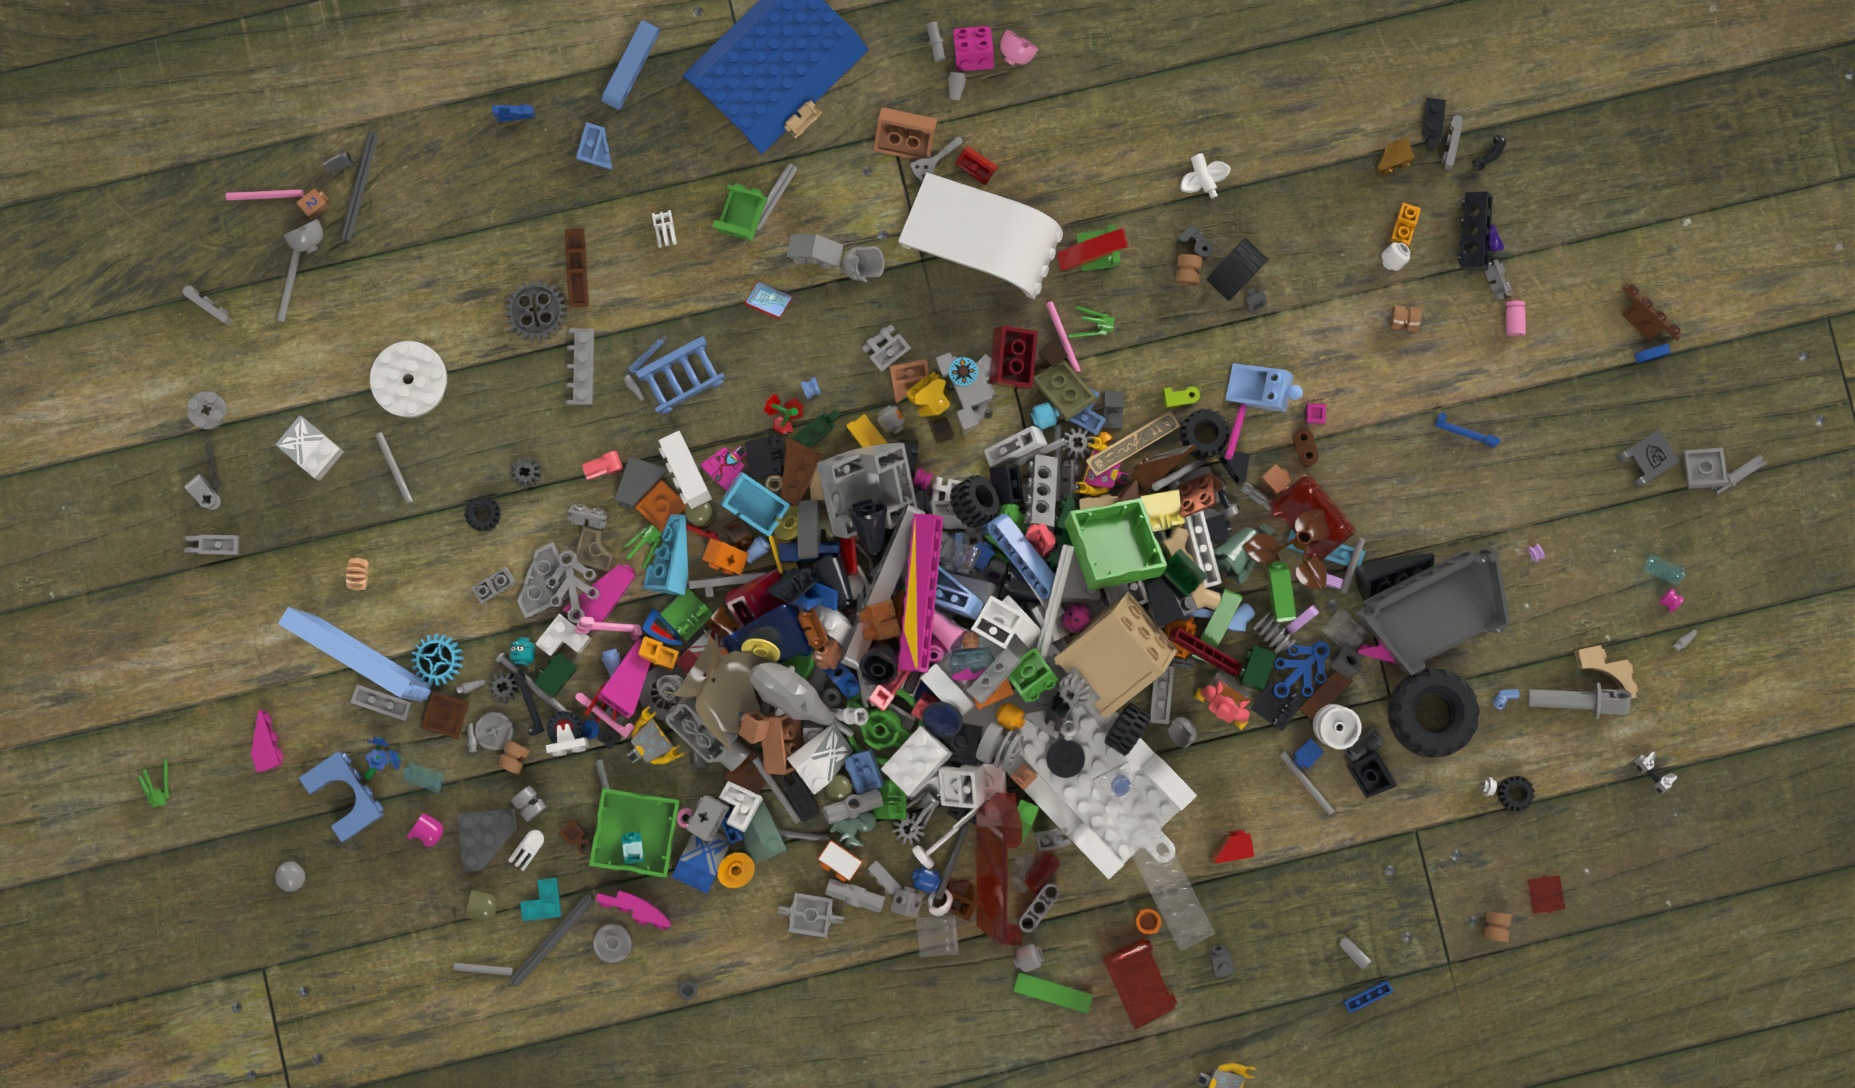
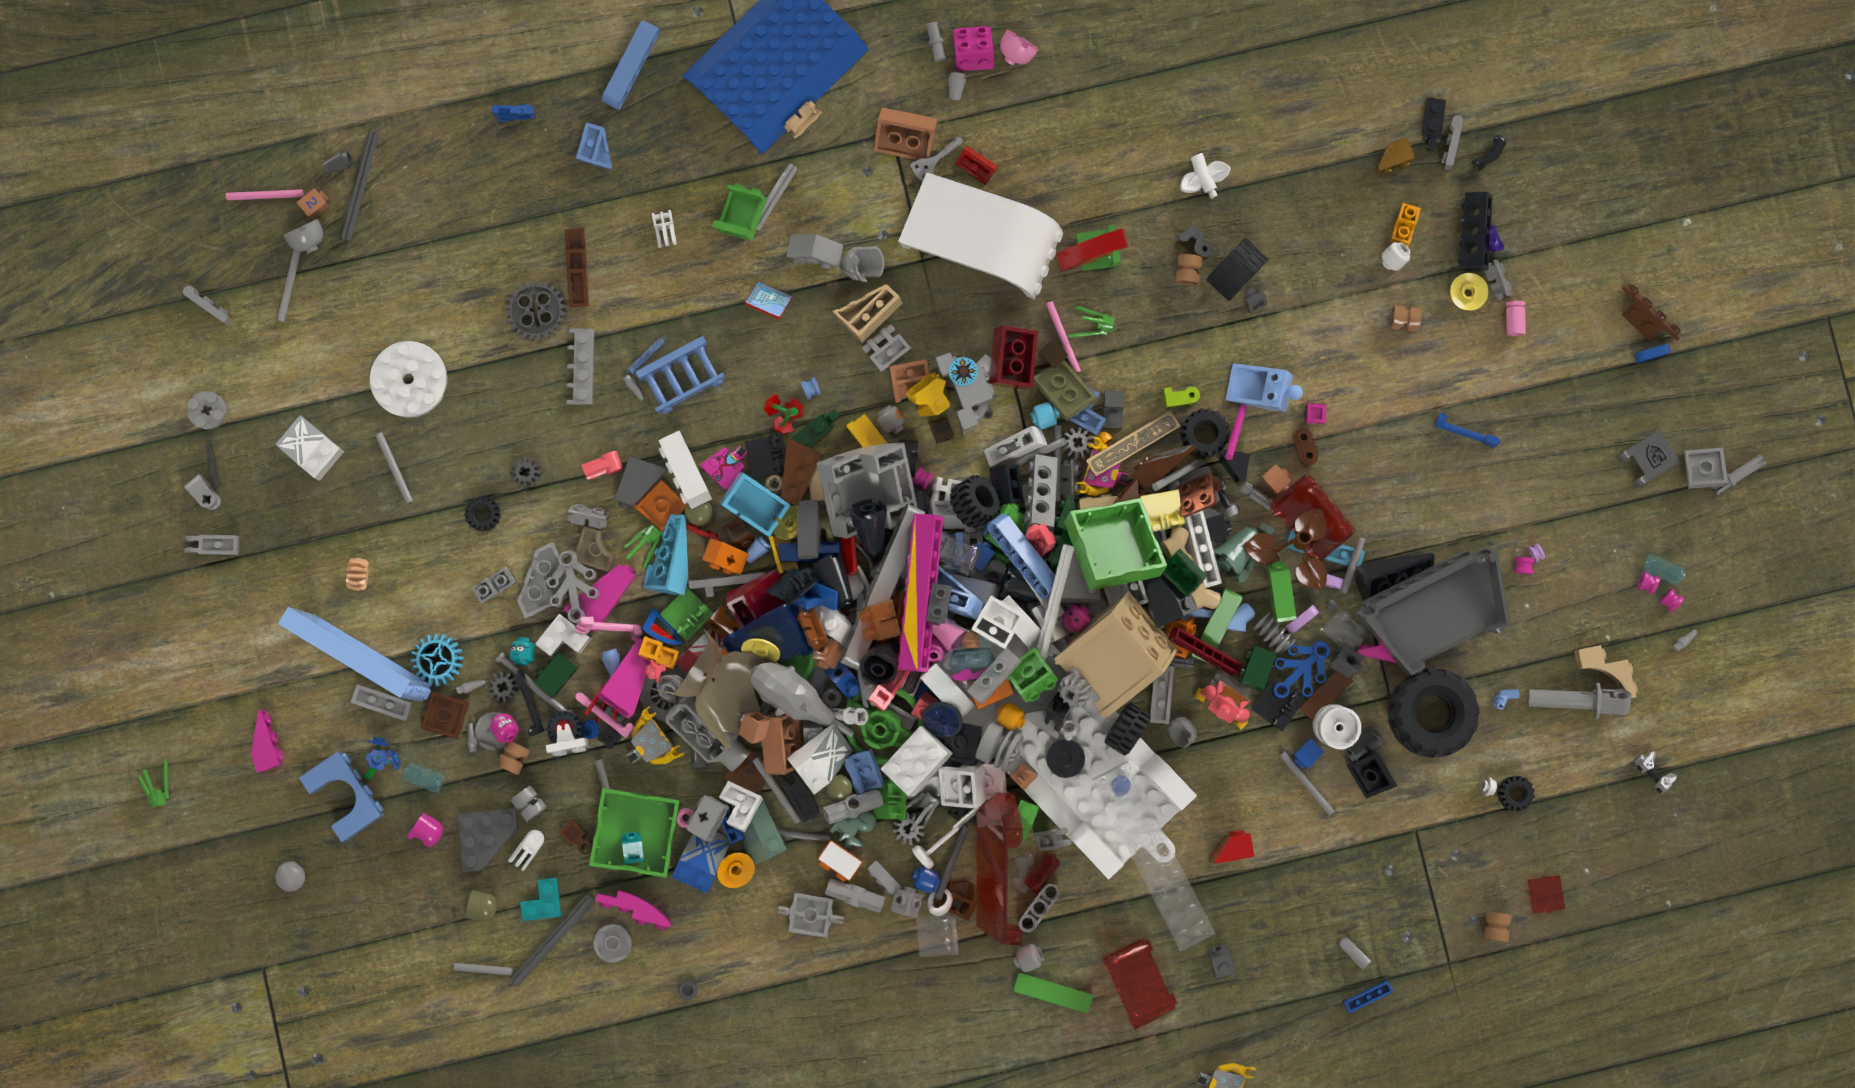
dark grey piece [678,620,710,657] -> none
orange piece [1134,908,1161,934] -> none
none -> dark pink head [490,714,519,742]
none -> coral plant [645,659,666,682]
none -> tan wedge [833,284,903,343]
none -> dark grey hinge [926,583,952,626]
none -> light yellow dish [1450,273,1488,311]
none -> dark pink wheel [1514,557,1535,575]
none -> dark pink wheel [1637,571,1660,594]

